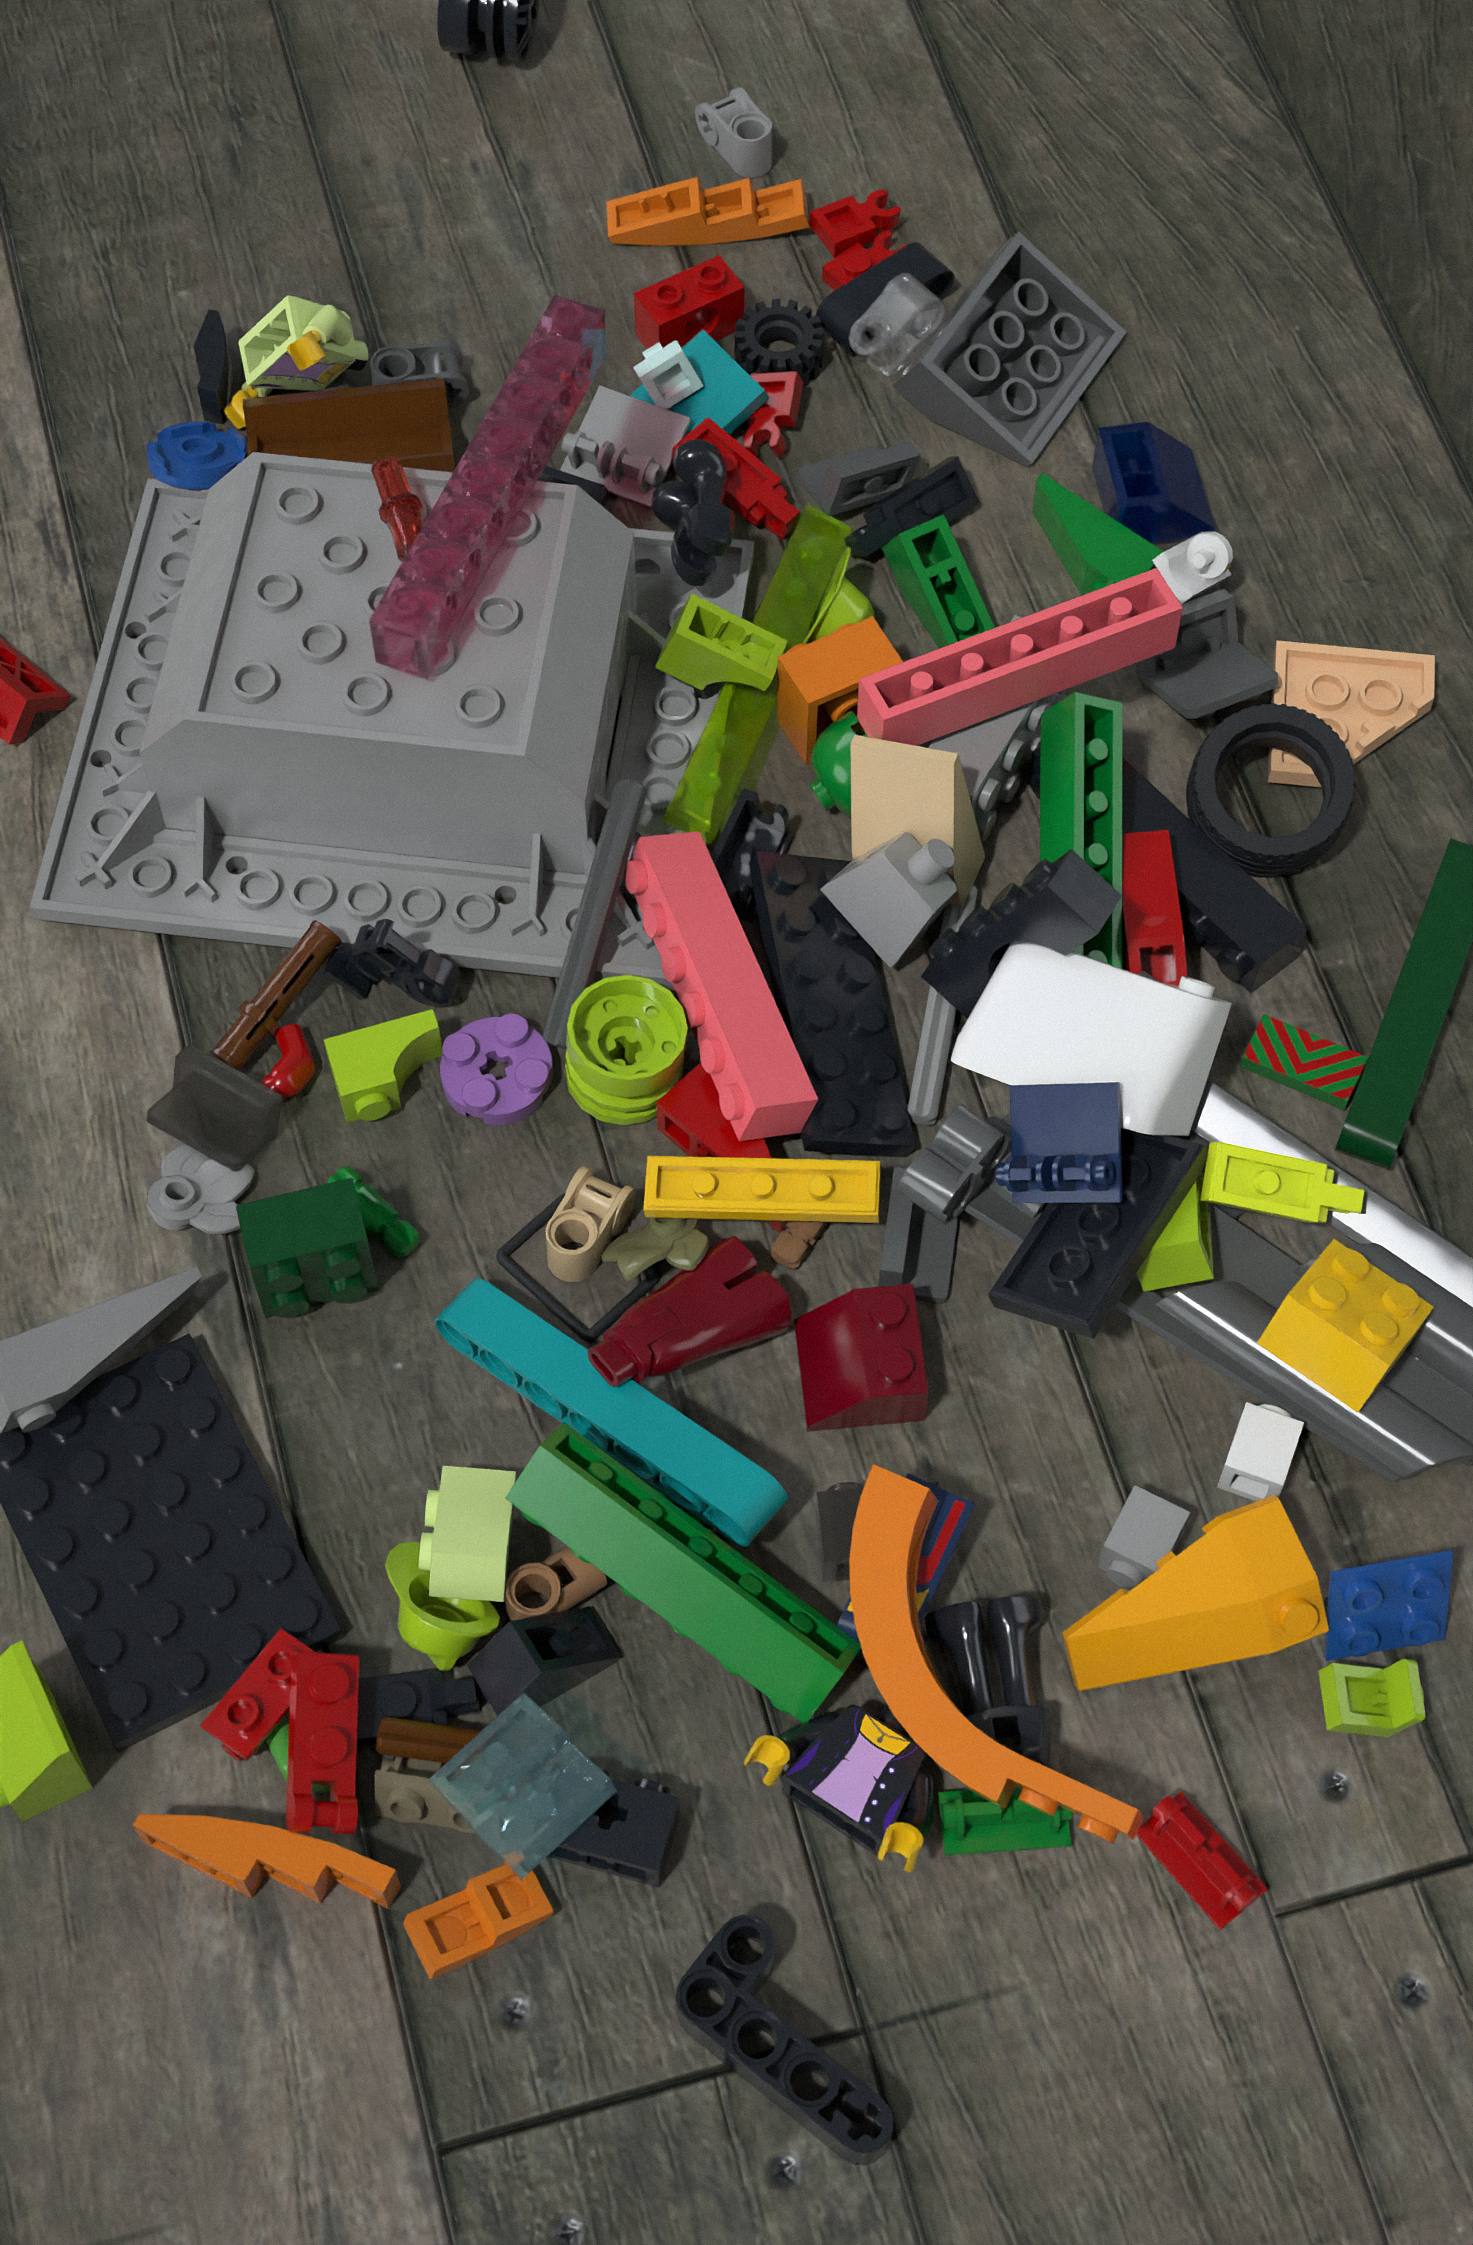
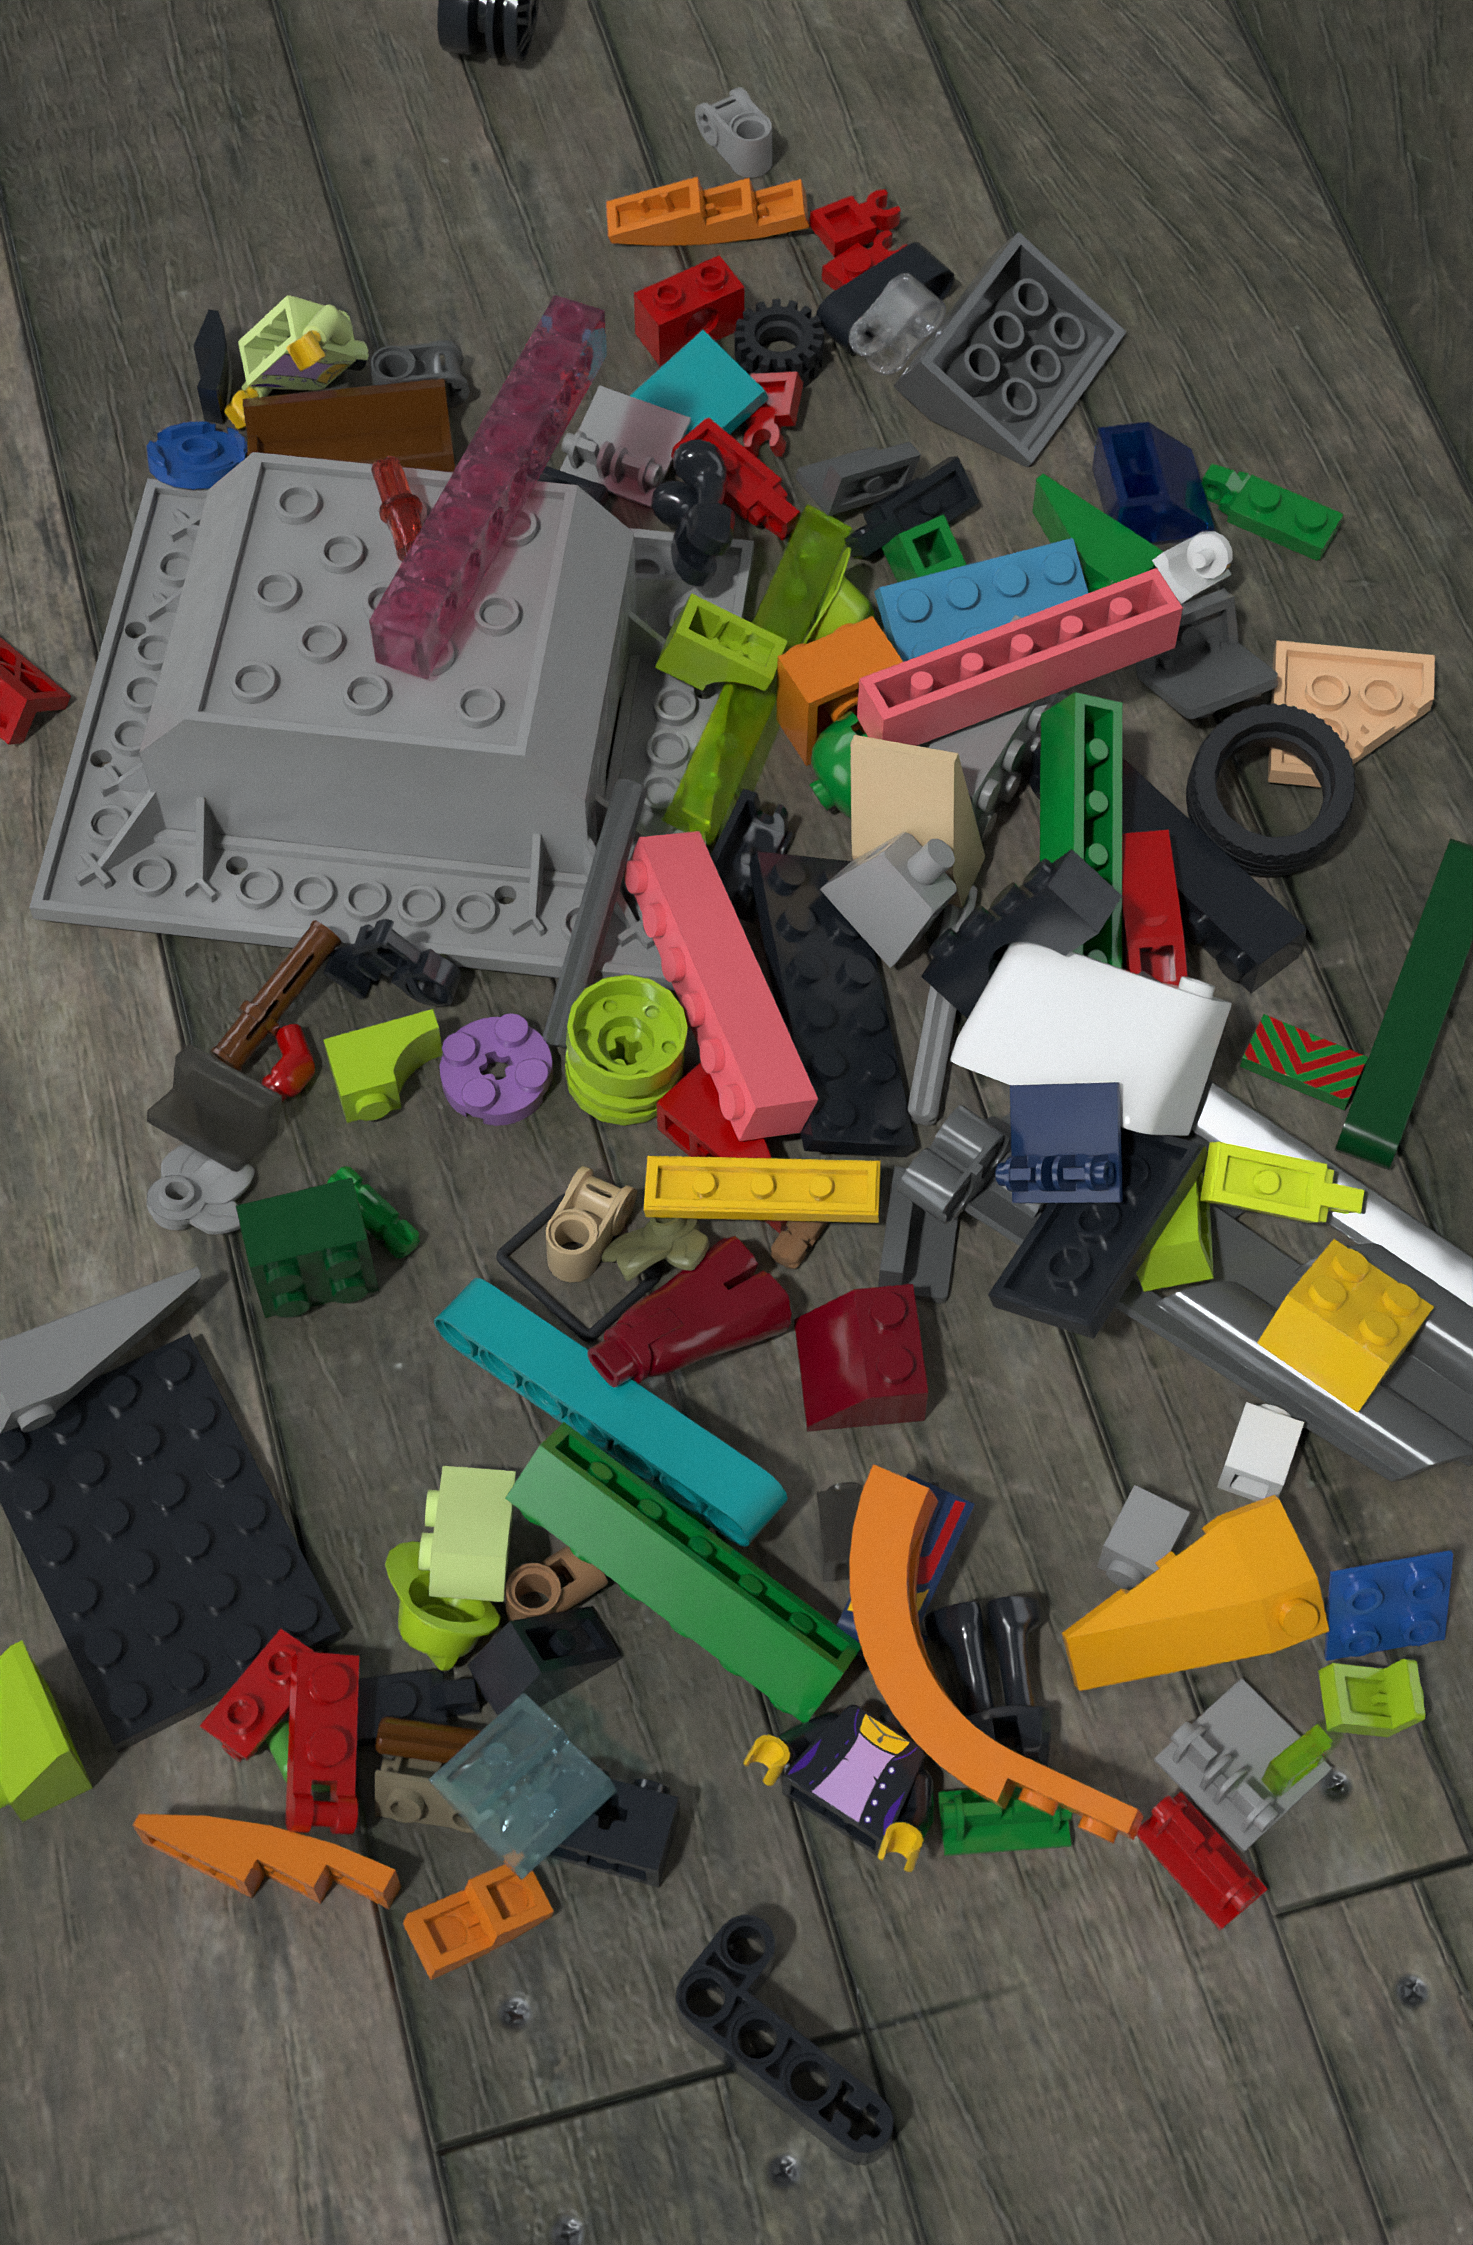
light aqua tile [633,340,703,409] -> none
none -> dark azure plate [874,538,1088,662]
none -> light grey hinge [1154,1678,1332,1853]
none -> green hinge [1199,464,1344,561]
none -> clear neon green tile [1261,1723,1333,1797]

